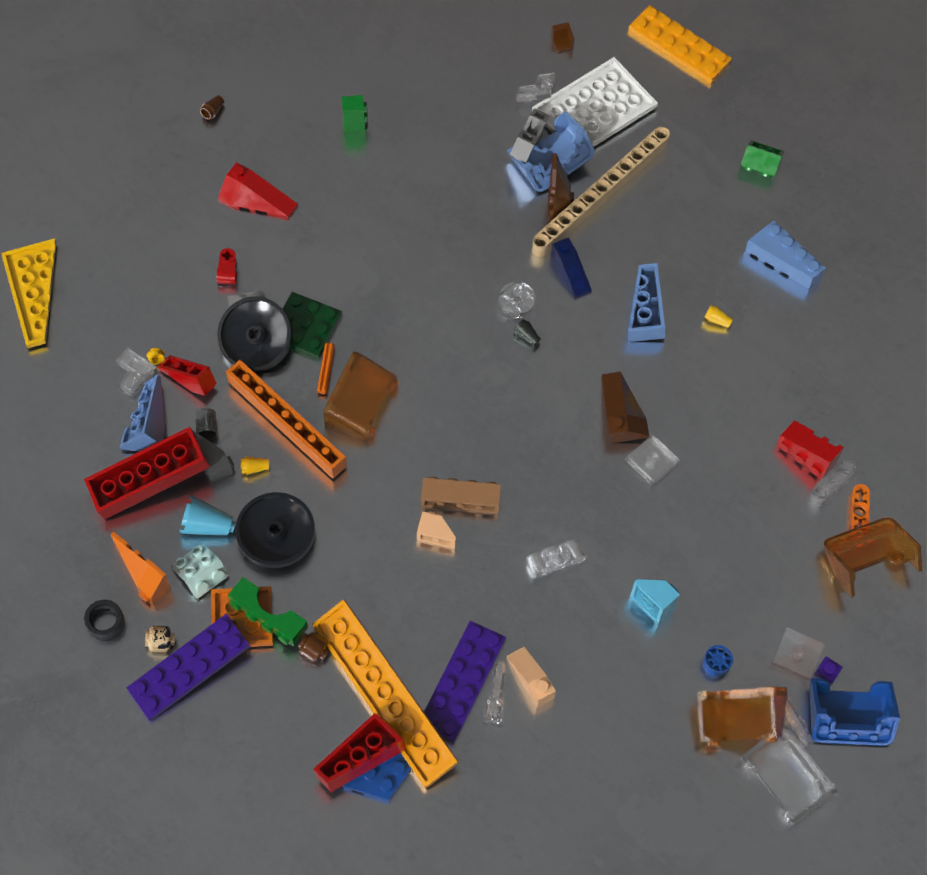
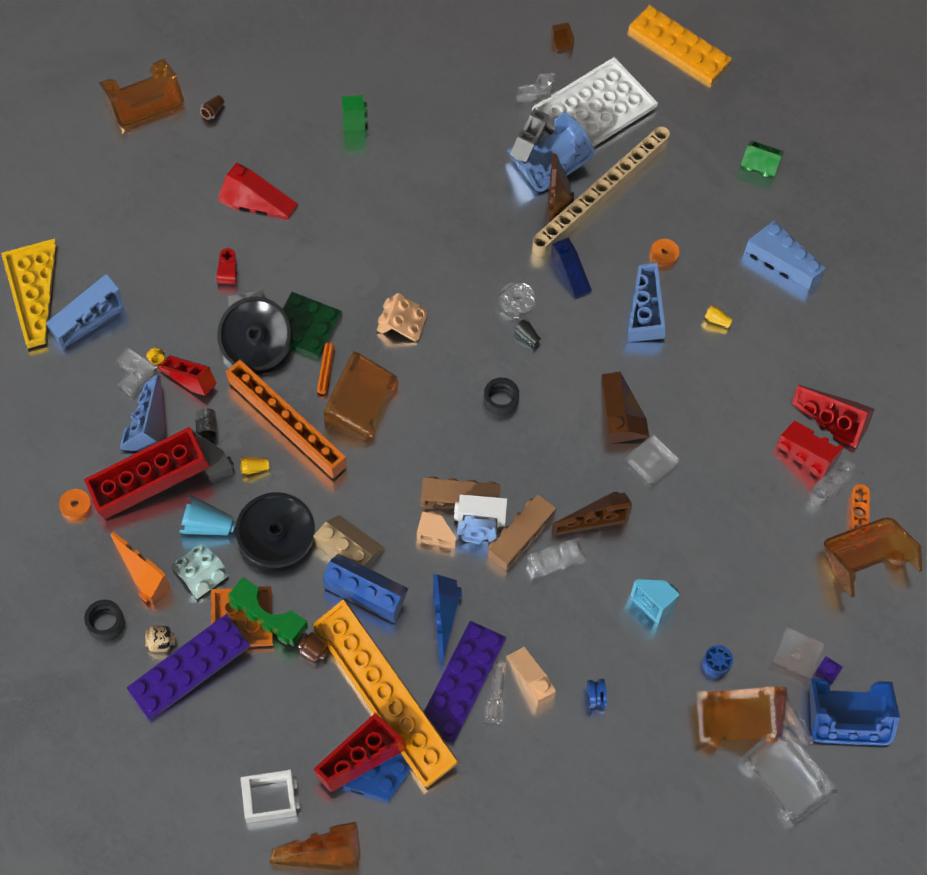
none -> medium blue wedge [46,274,124,347]
none -> orange piece [59,489,92,521]
none -> clear orange windscreen [99,58,184,128]
none -> white window [241,770,300,823]
none -> clear orange wedge [269,822,361,871]
none -> tan slope [313,515,385,568]
none -> blue slope [323,553,409,623]
none -> light nougat bracket [377,293,428,341]
none -> blue wedge [433,574,462,665]
none -> white window [454,495,507,532]
none -> light blue plate [457,516,497,544]
none -> black tyre [483,377,519,415]
none -> medium nougat brick [488,495,556,571]
none -> reddish brown wedge [552,492,632,535]
none -> blue wheel [587,679,607,709]
none -> orange piece [650,239,680,267]
none -> red wedge [792,385,875,448]

